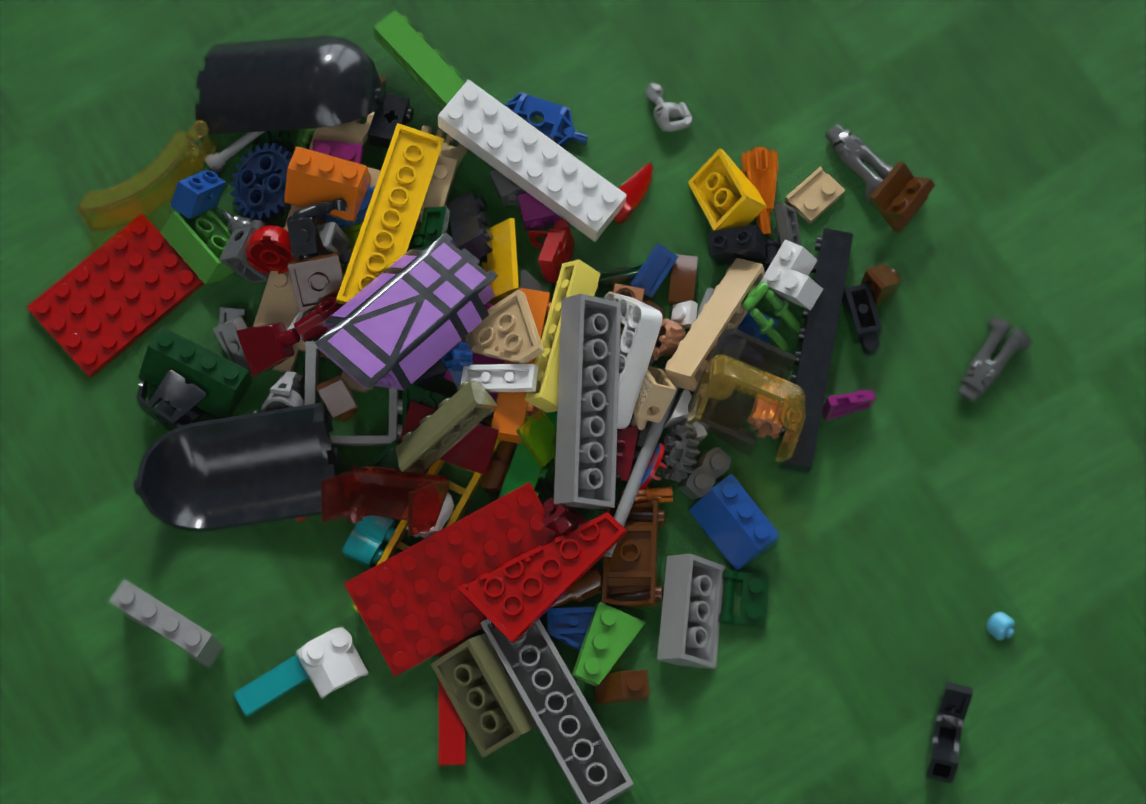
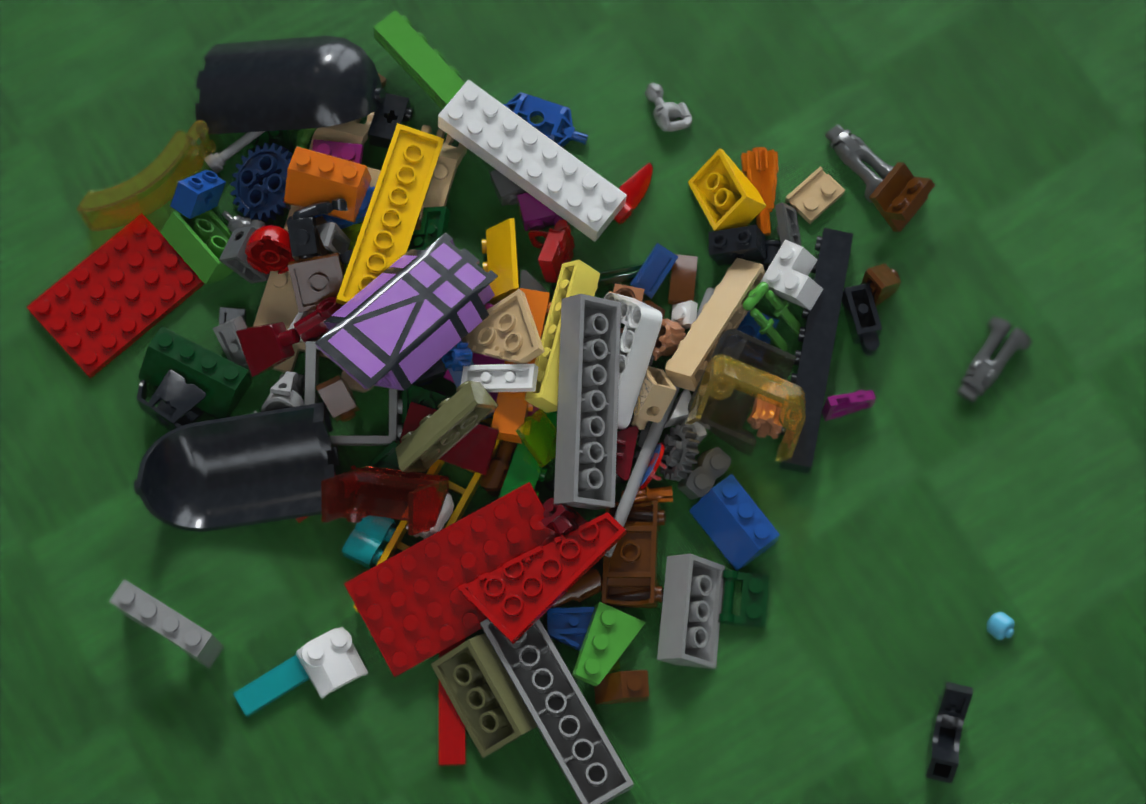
black brick [447,190,493,259] -> none

